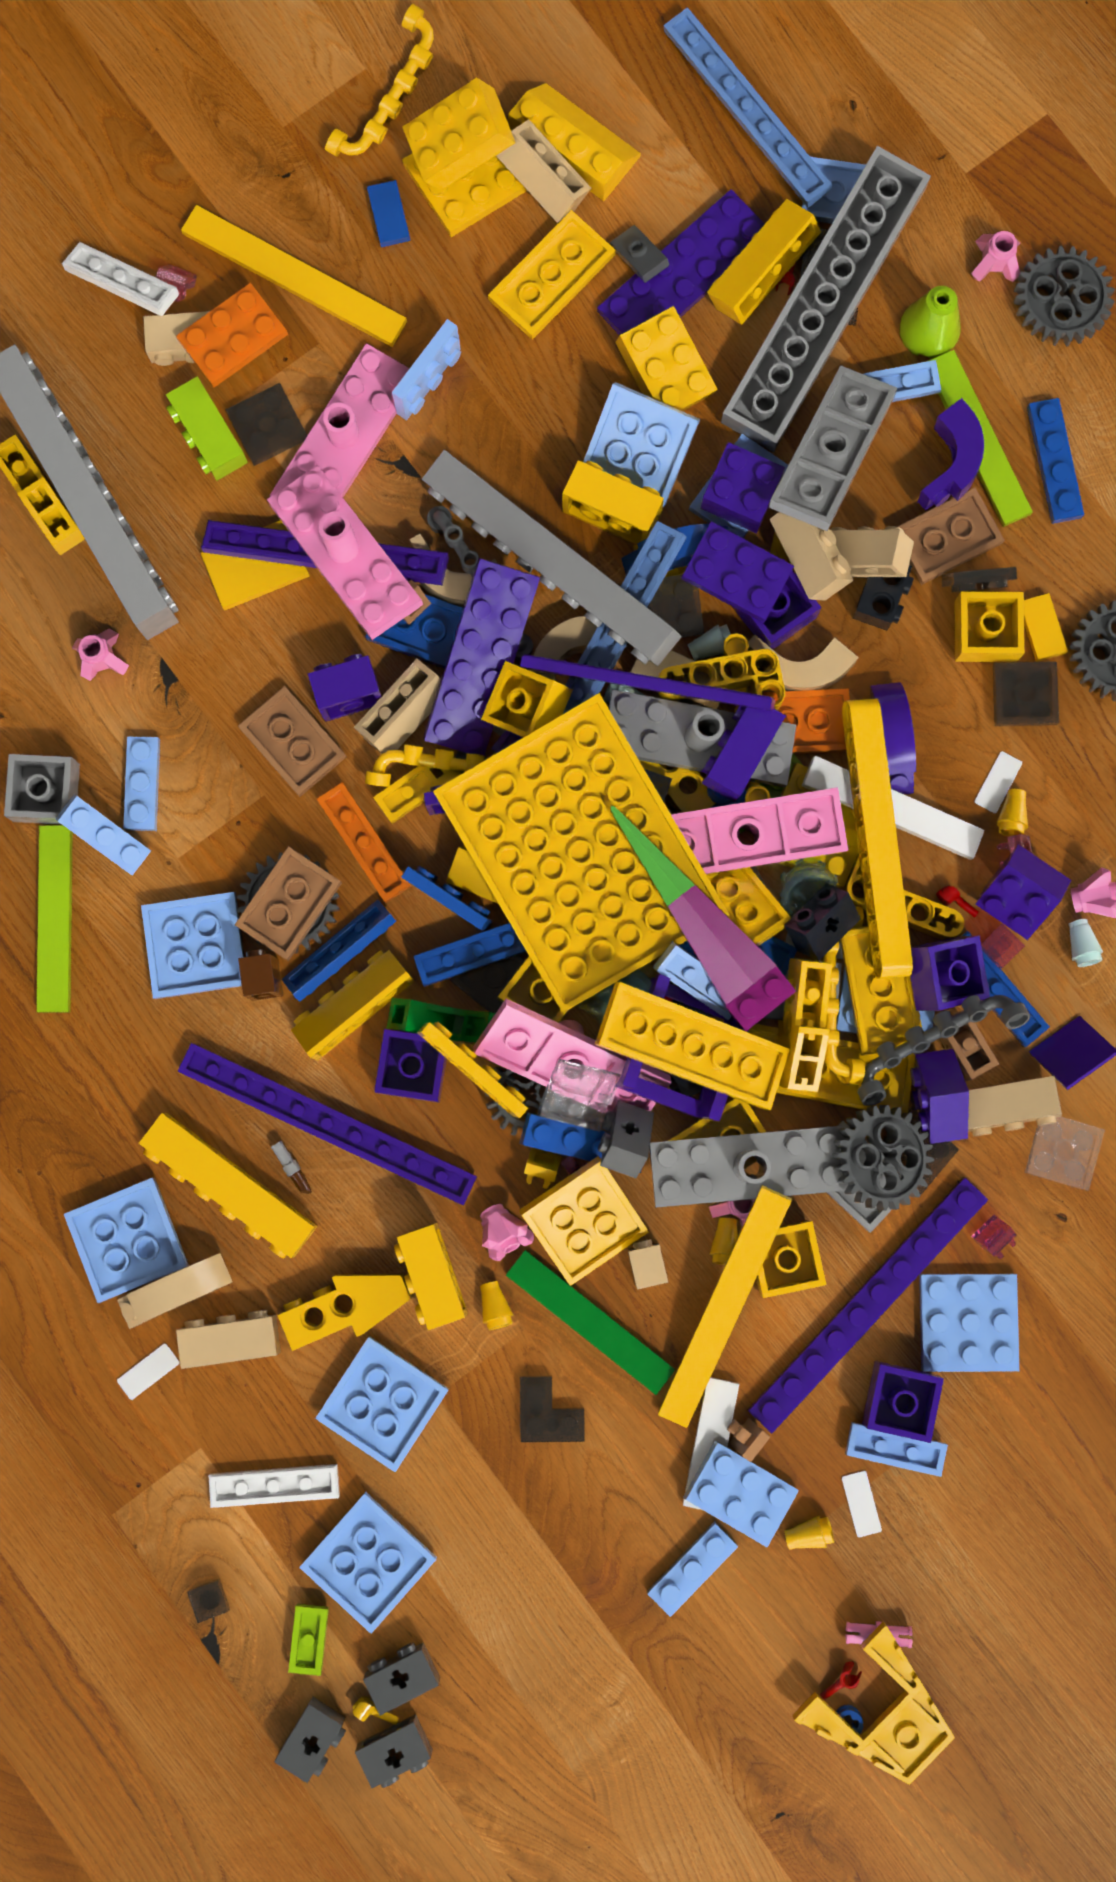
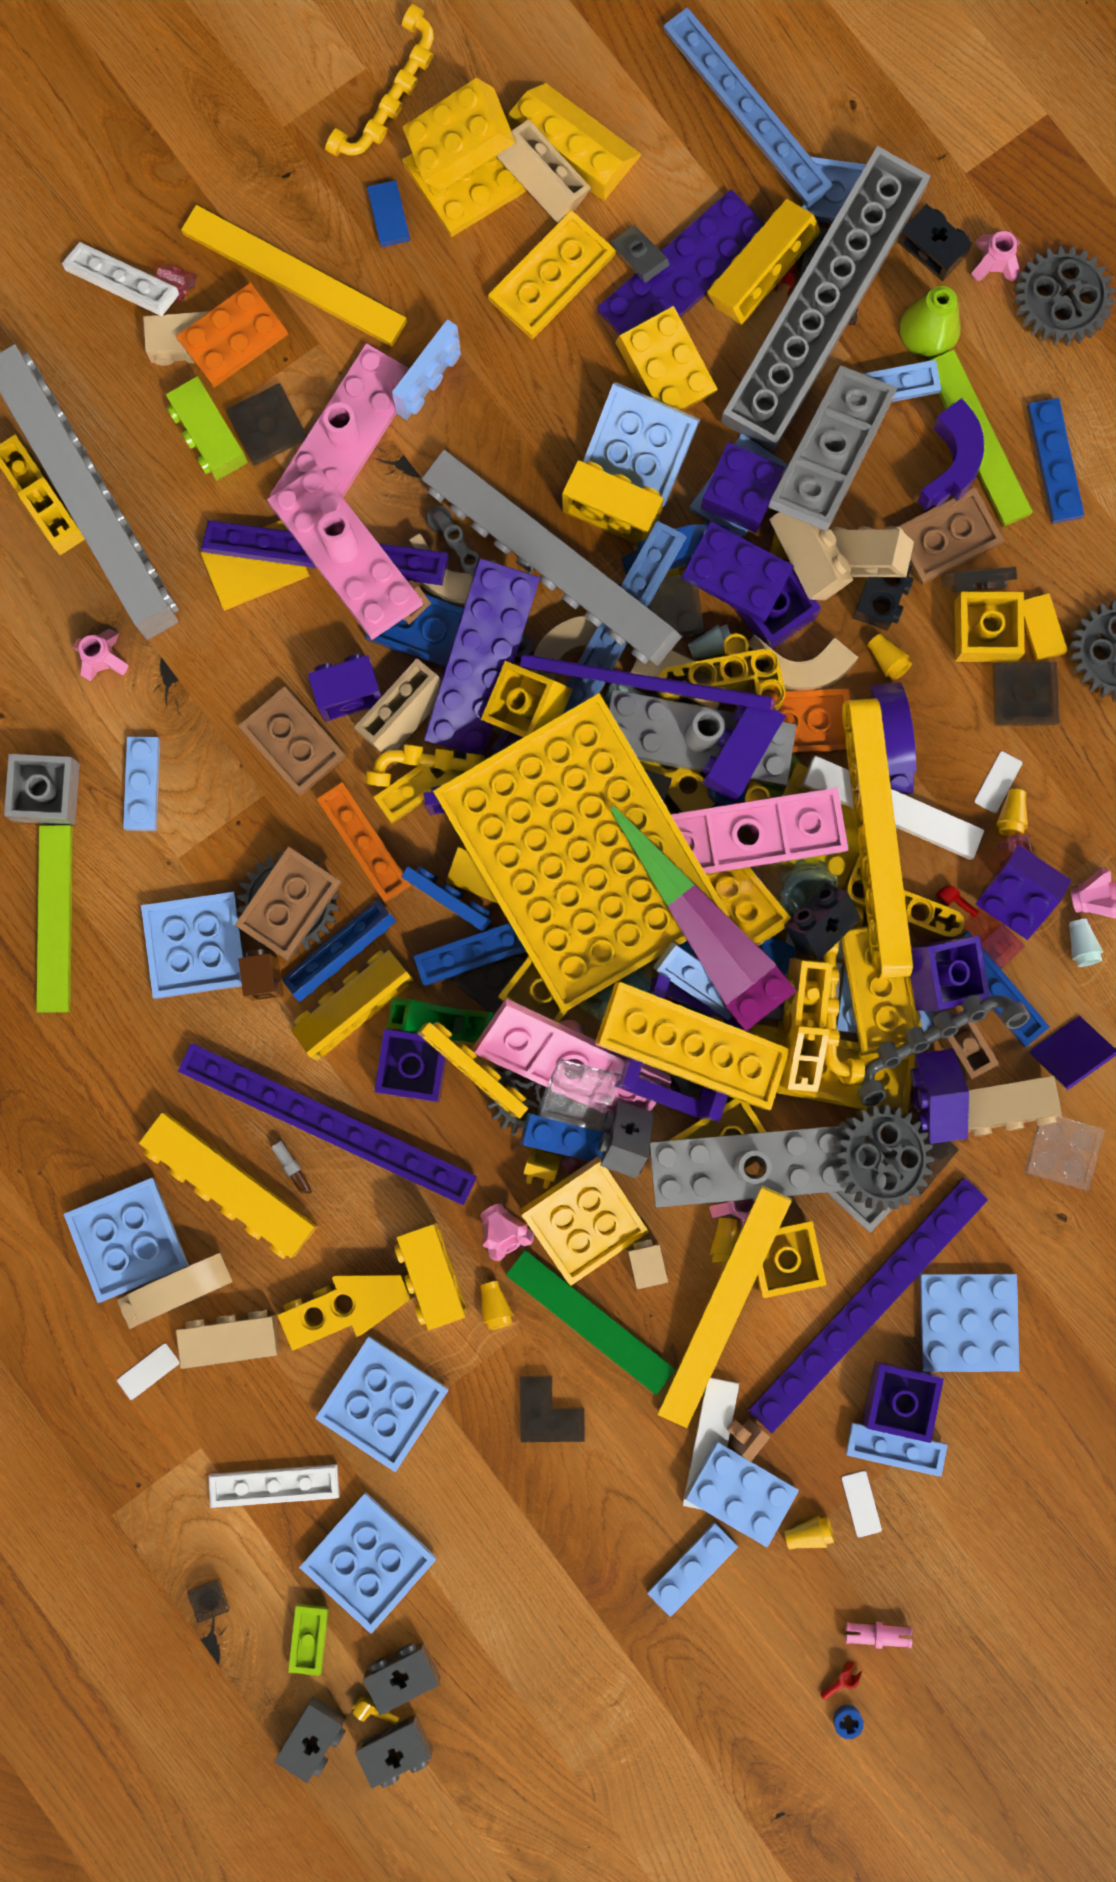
light blue plate [55,794,151,875] -> none
yellow wing [792,1621,955,1785] -> none
clear pink tile [971,1215,1017,1259] -> none
none -> yellow cone [867,634,912,680]
none -> black brick [898,204,972,282]

